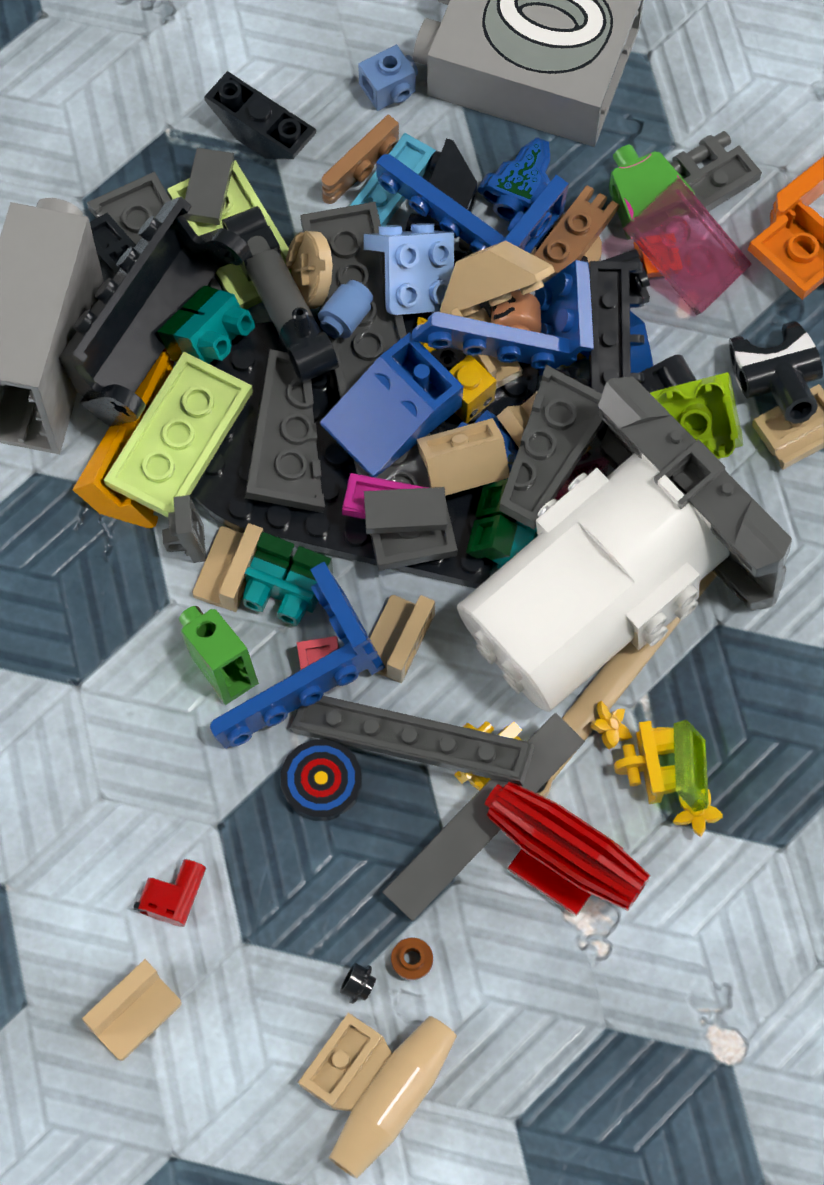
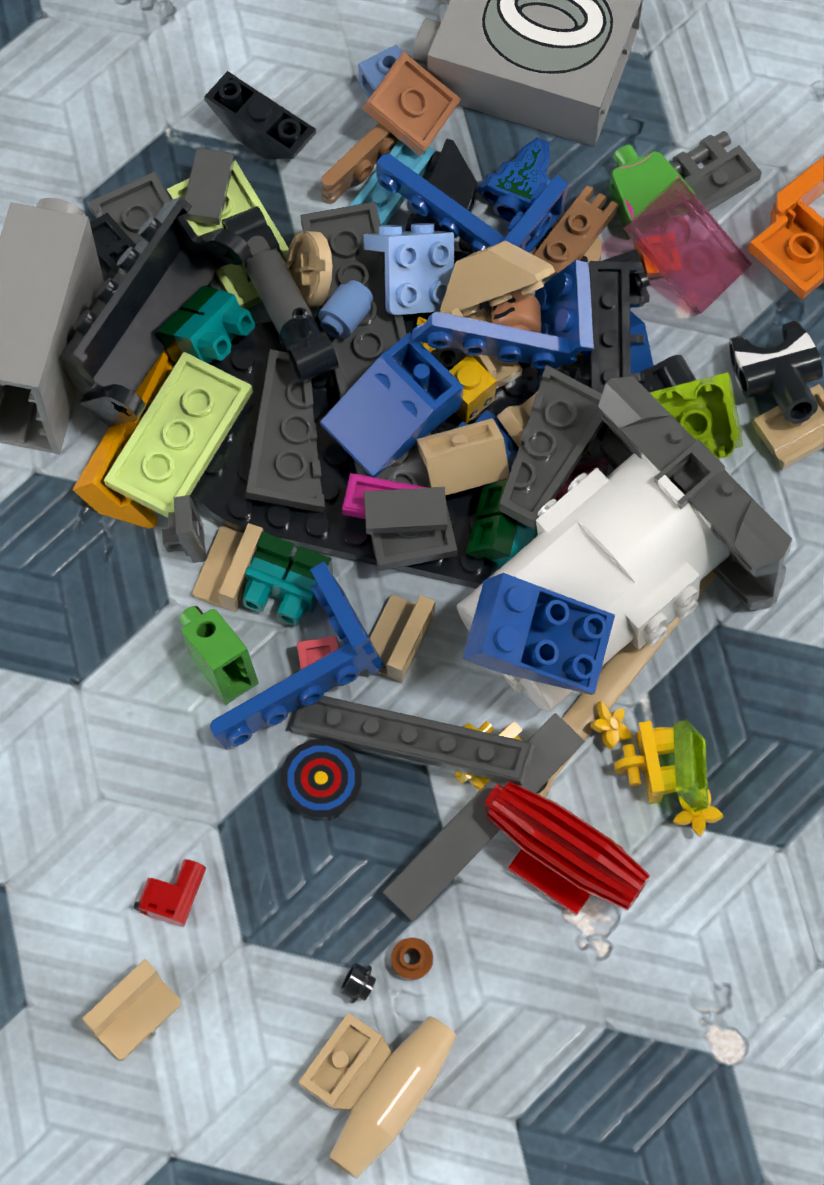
none -> nougat tile [362,52,461,156]
none -> blue slope [462,573,615,695]

